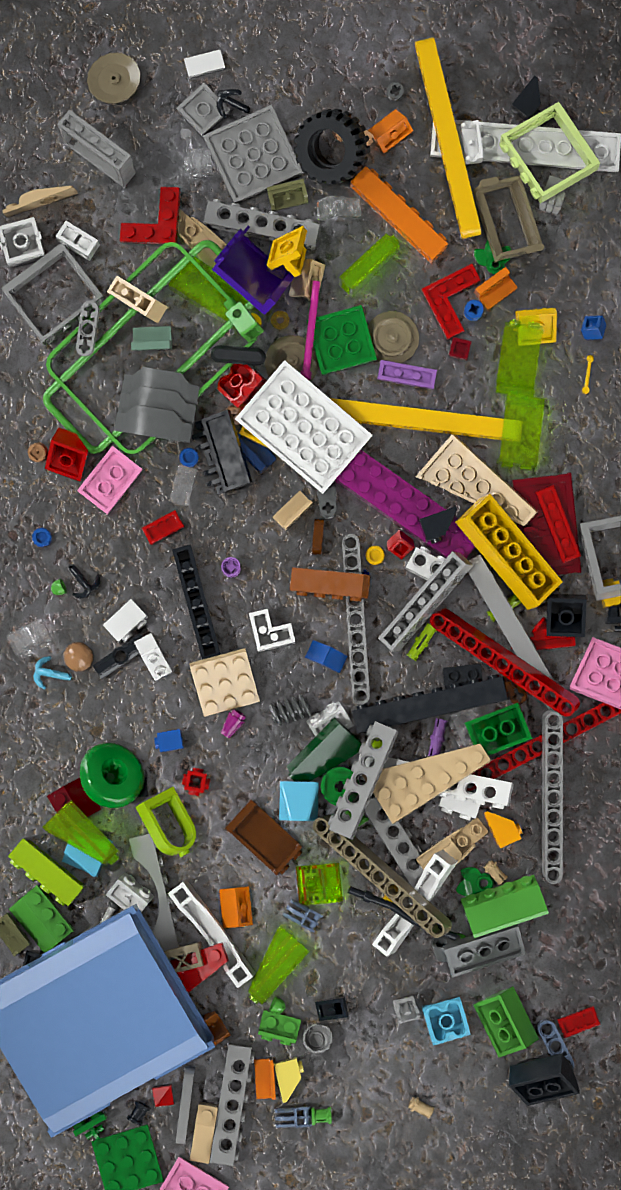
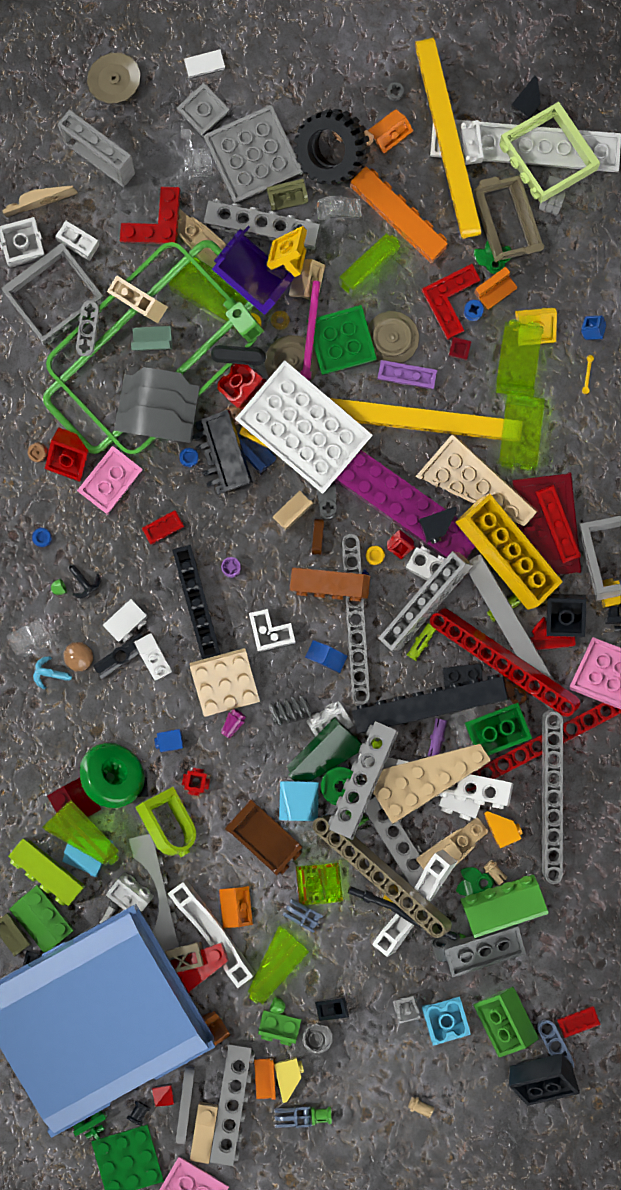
clear hand [160,778,185,795] -> none
clear tile [169,465,197,507] -> none
black piece [216,89,250,119] -> none

